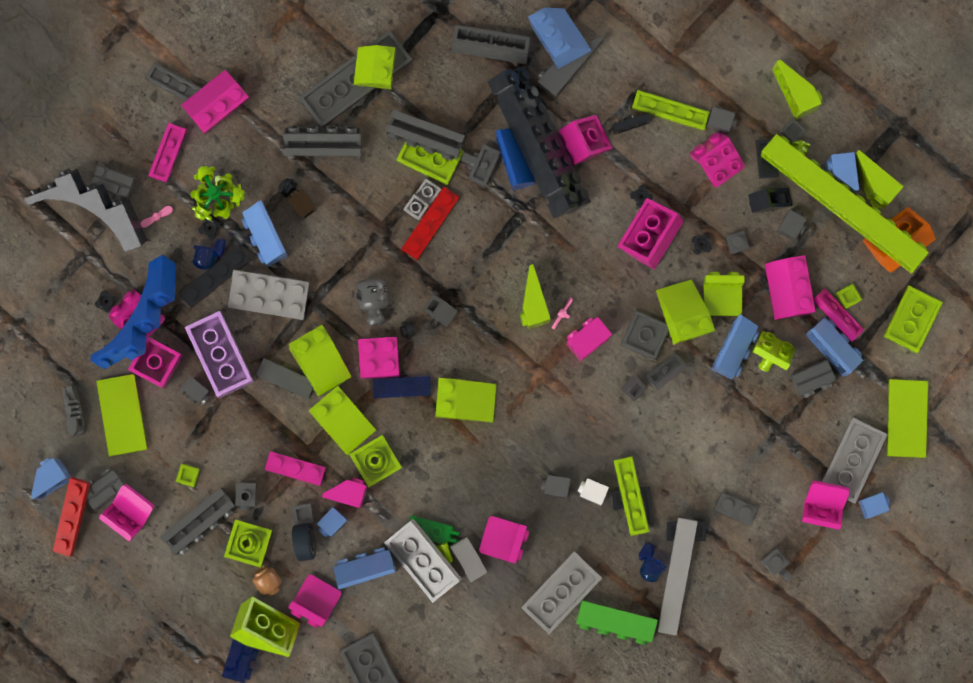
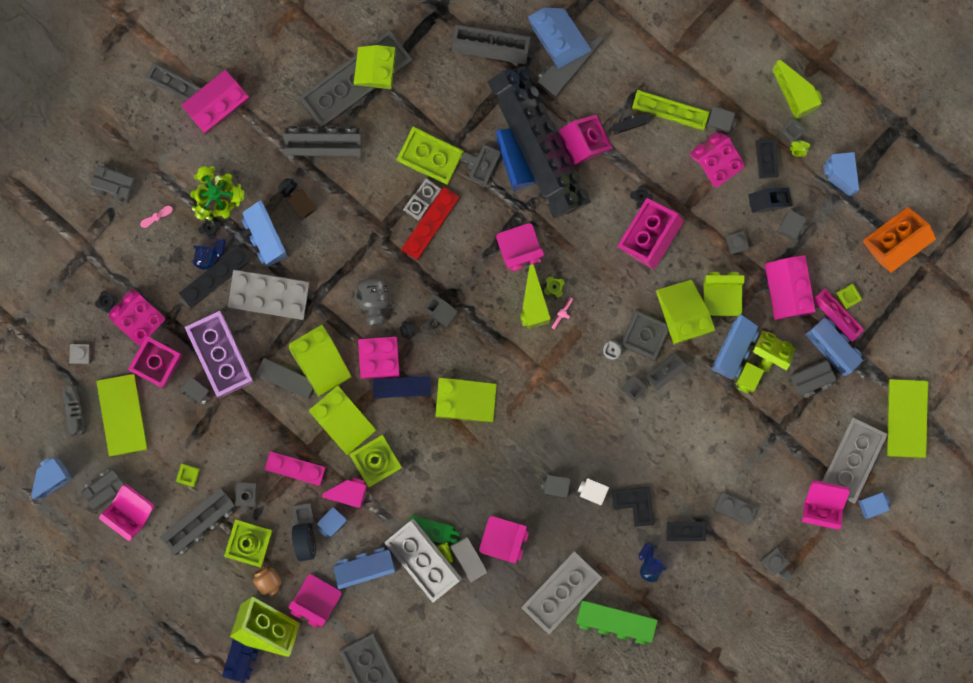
arch [24,168,148,252] -> none
plate [53,477,90,557] -> none
blue arch [91,255,176,369] -> none
dark pink plate [148,123,187,183] -> none
dark grey brick [385,110,465,161] -> none
dark pink brick [566,317,612,362] -> none
lime tile [613,456,650,536] -> none
light grey tile [657,517,698,636] -> none
black plate [691,234,712,255] -> none
lime brick [761,134,929,274] -> none
lime slope [855,150,904,210] -> none
lime tile [883,285,943,354] -> none
none -> light grey plate [69,344,90,364]
none -> dark pink bracket [496,223,544,272]
none -> lime plate [544,277,565,297]
none -> tile [603,340,623,360]
none -> lime brick [735,362,764,394]

